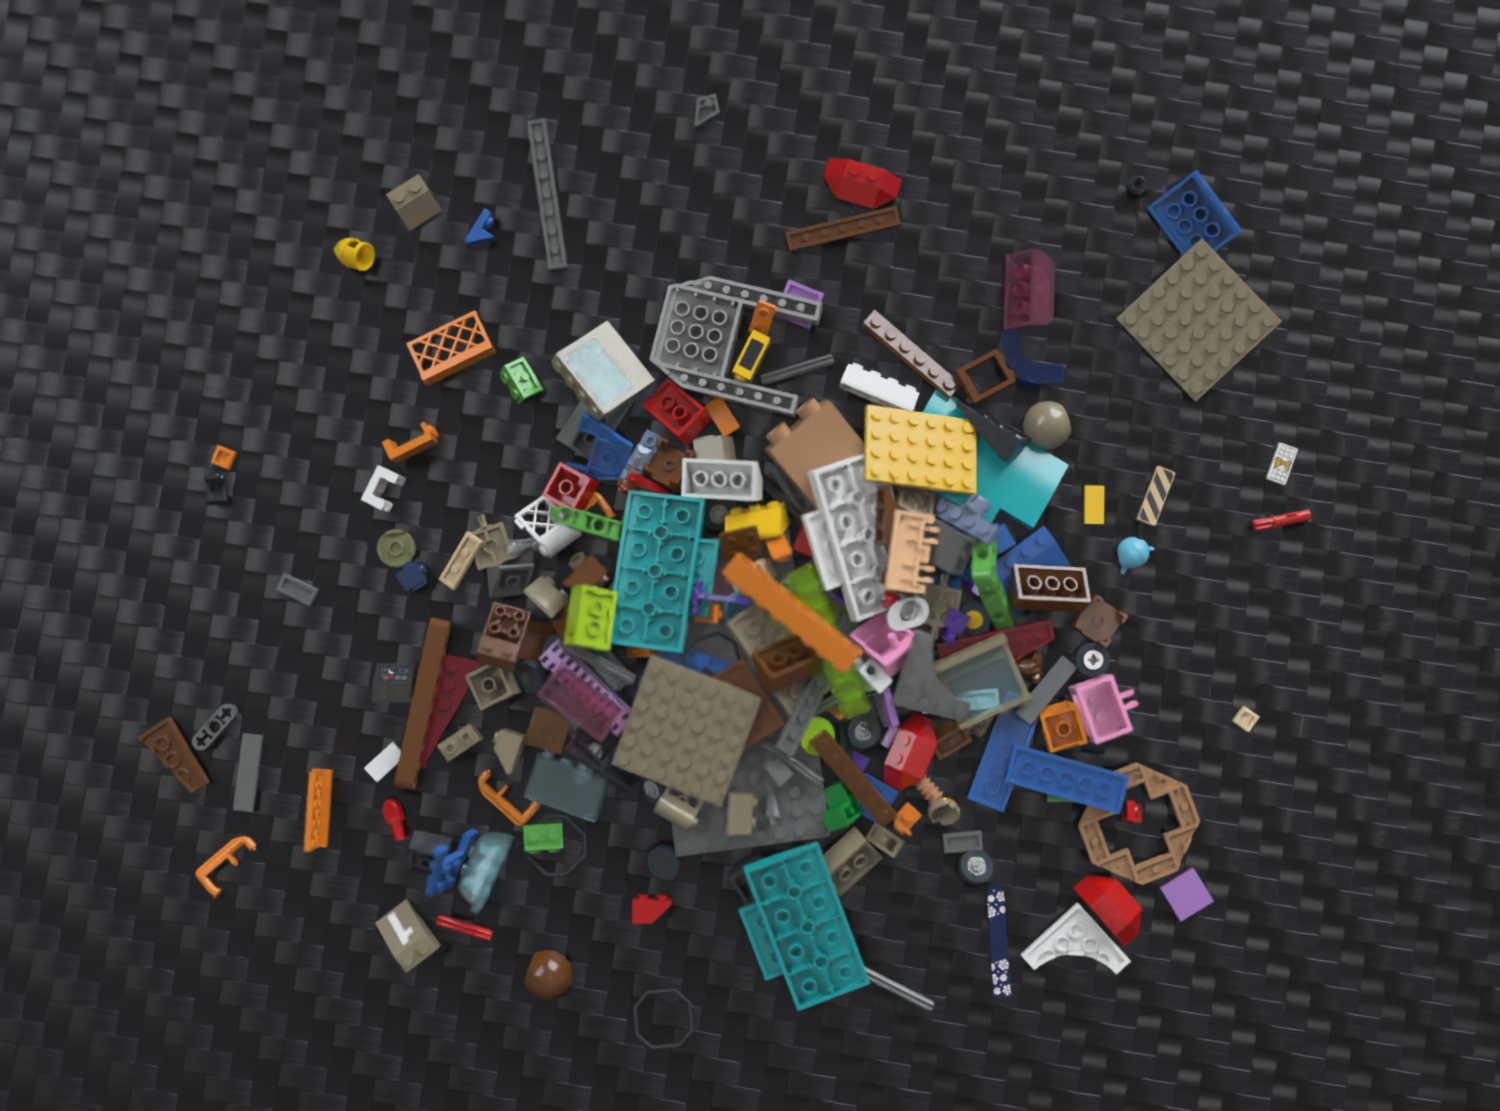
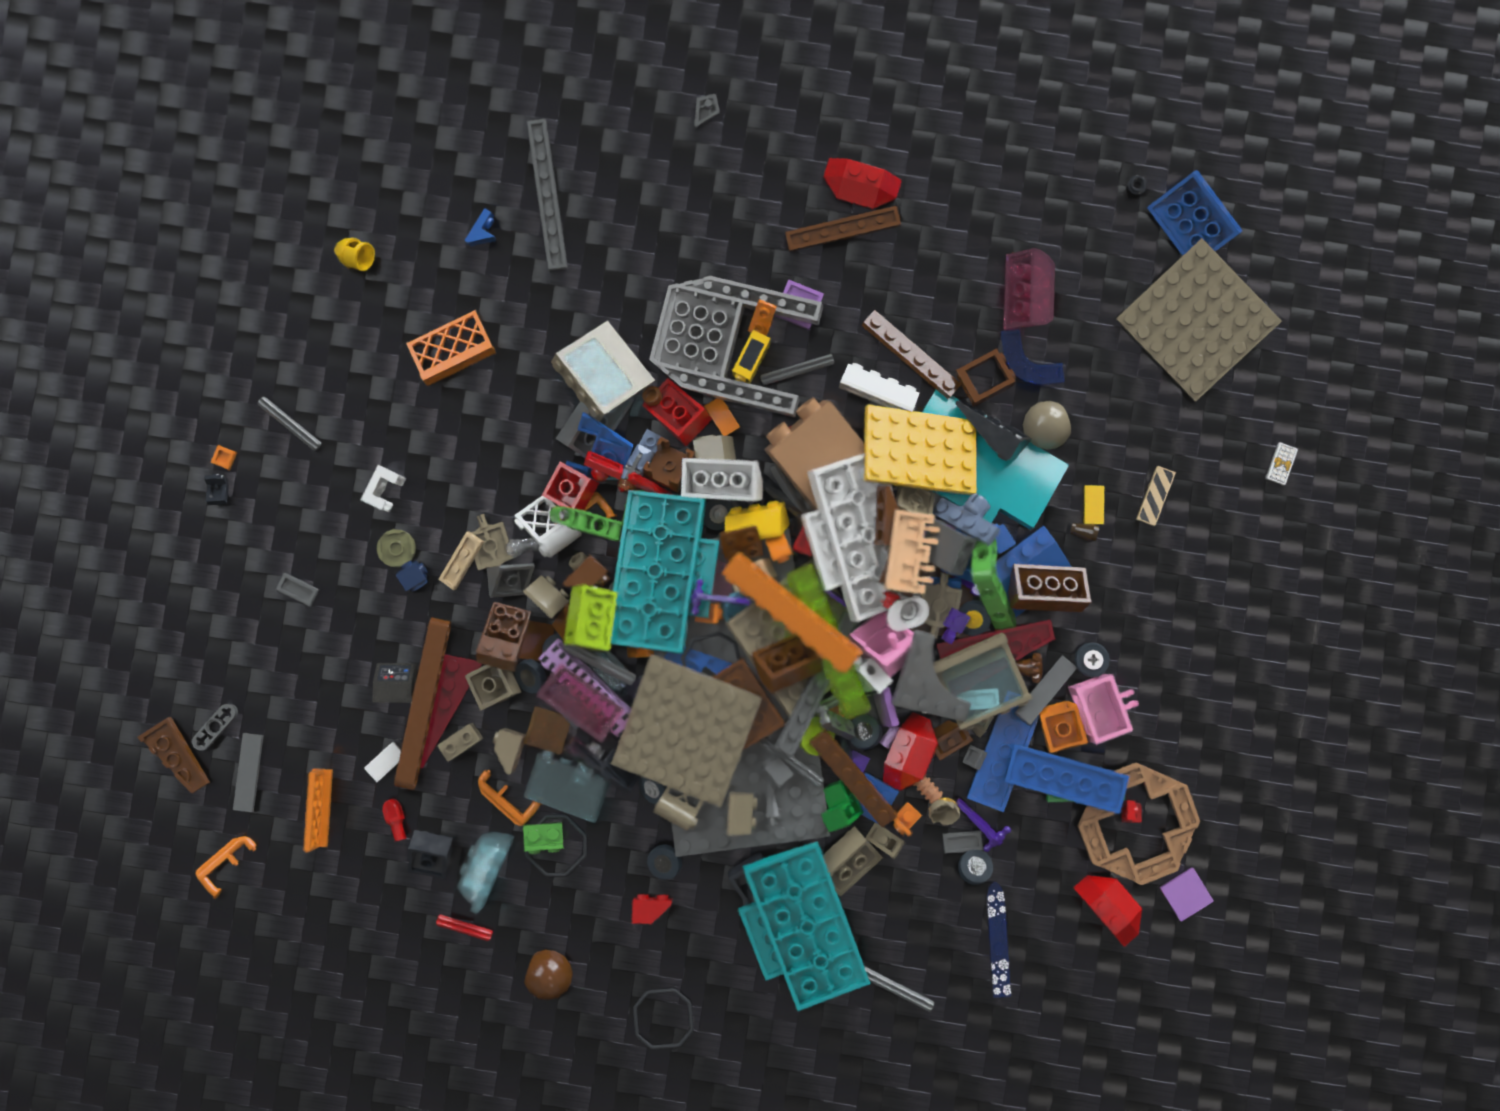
dark tan slope [375,899,441,973] -> none
orange panel [382,422,439,463] -> none
dark tan slope [386,174,442,231] -> none
blue wing [425,828,478,898] -> none
bright green bracket [500,357,543,404] -> none
white plate [1020,903,1131,974] -> none
reddish brown panel [1071,594,1128,648] -> none
medium azure hair [1117,537,1154,574] -> none
tan tile [1232,705,1259,733] -> none
red axle [1252,509,1311,531] -> none
none -> dark grey axle [258,397,321,451]
none -> red tile [584,451,624,482]
none -> reddish brown tile [642,386,662,406]
none -> dark grey plate [816,705,856,740]
none -> dark purple piece [956,798,1011,852]
none -> dark grey tile [963,745,987,770]
none -> dark brown cone [1070,523,1099,542]

